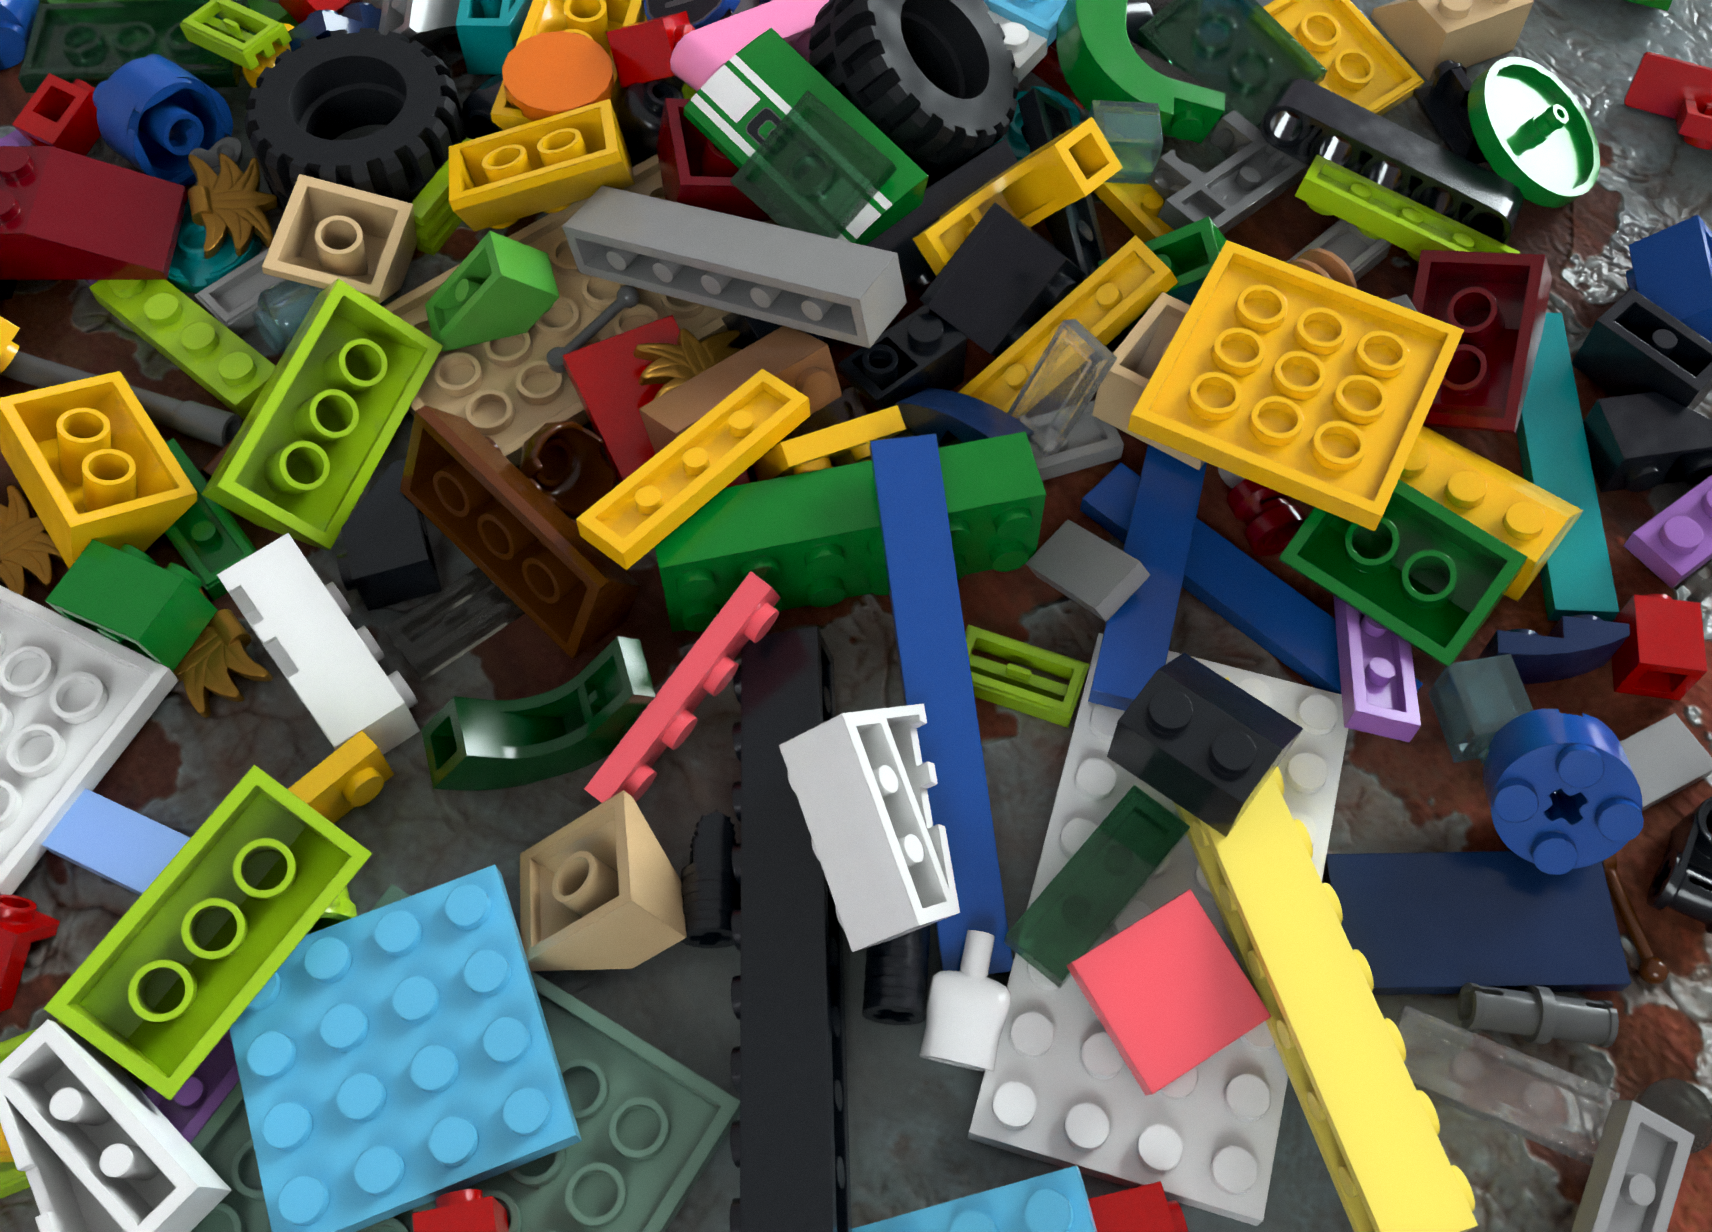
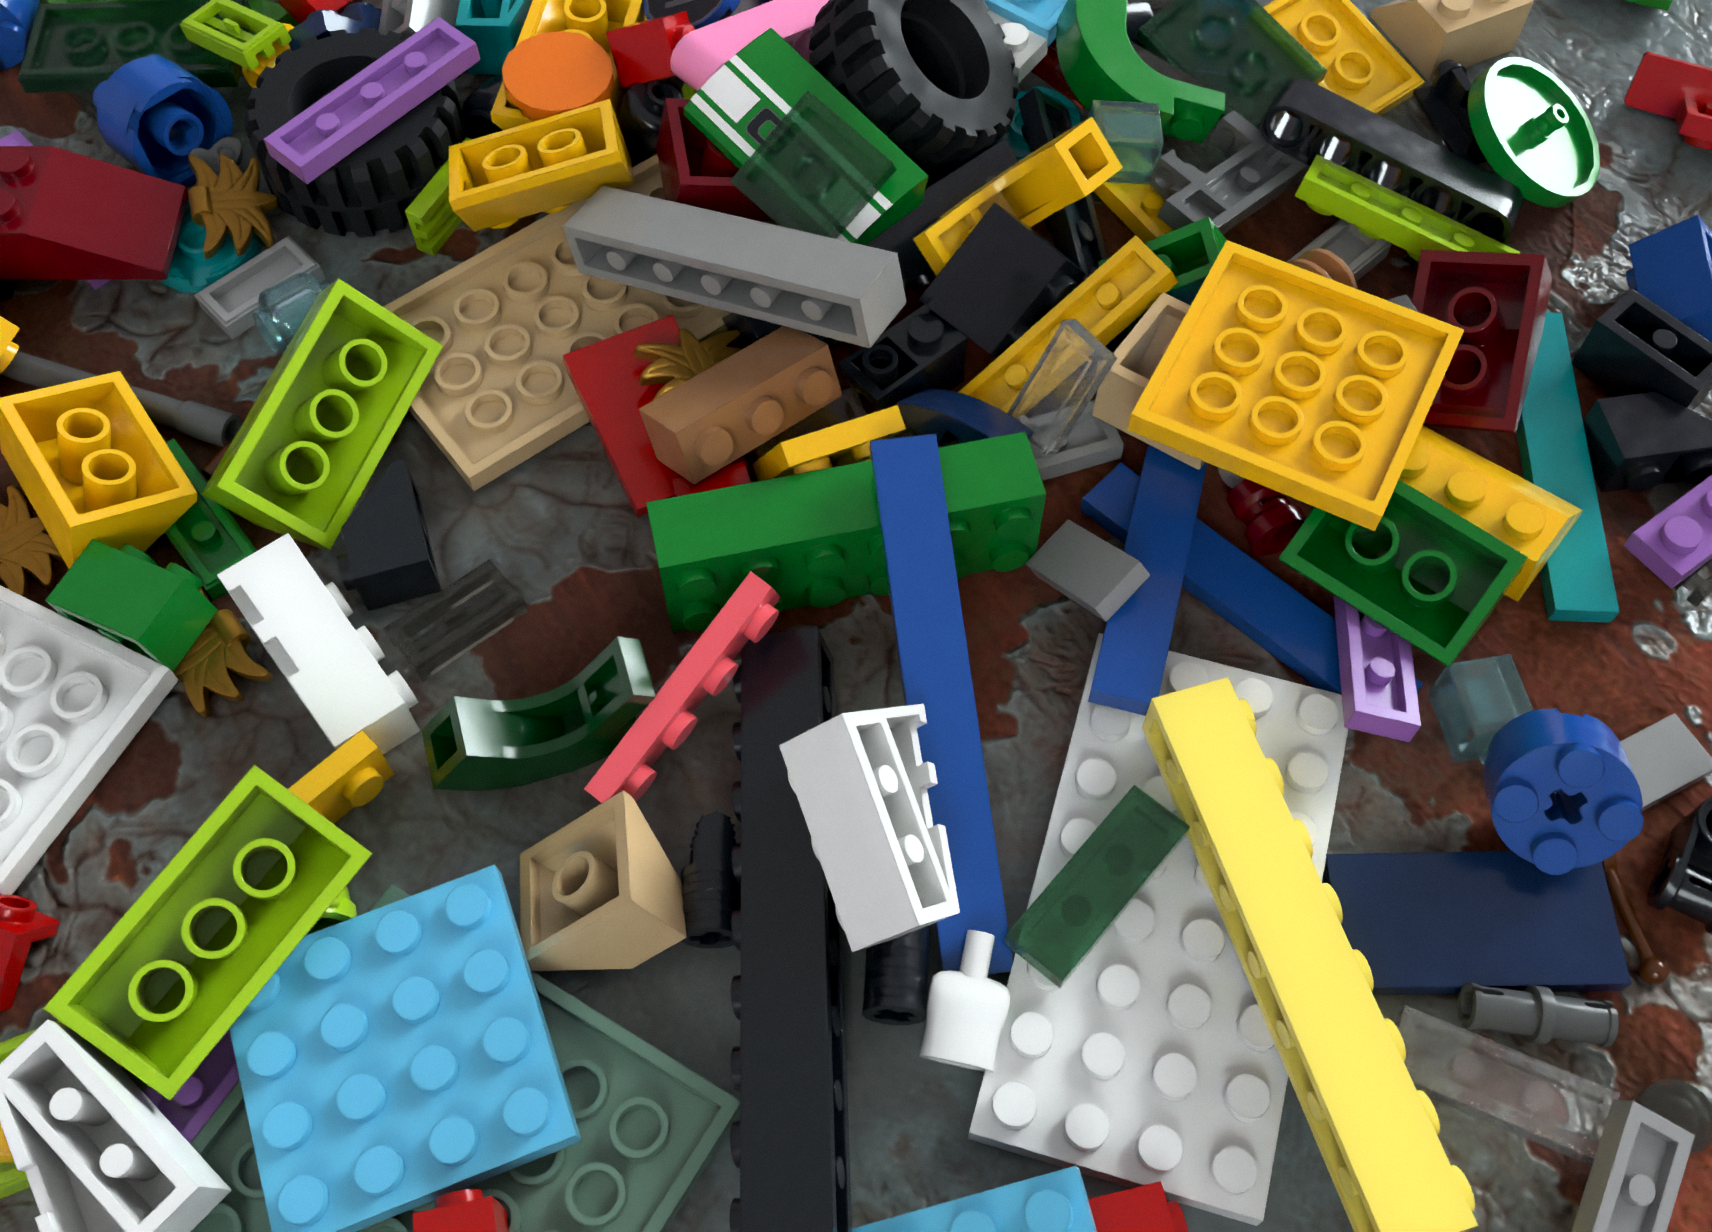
red brick [12,73,101,156] -> none
light blue tile [42,788,190,896] -> none
lime plate [89,280,276,419] -> none
tan slope [262,174,417,303] -> none
reddish brown slope [400,405,641,659] -> none
bright green slope [425,231,560,352] -> none
reddish brown hair [520,421,616,517] -> none
dark grey hinge [546,285,640,373] -> none
yellow plate [576,368,810,570] -> none
lime tile [965,624,1090,728] -> none
coral tile [1066,889,1272,1096] -> none
black slope [1107,652,1303,837] -> none
dark blue slope [1476,614,1630,684] -> none
red brick [1611,594,1707,701] -> none
none -> medium lavender plate [263,17,480,184]

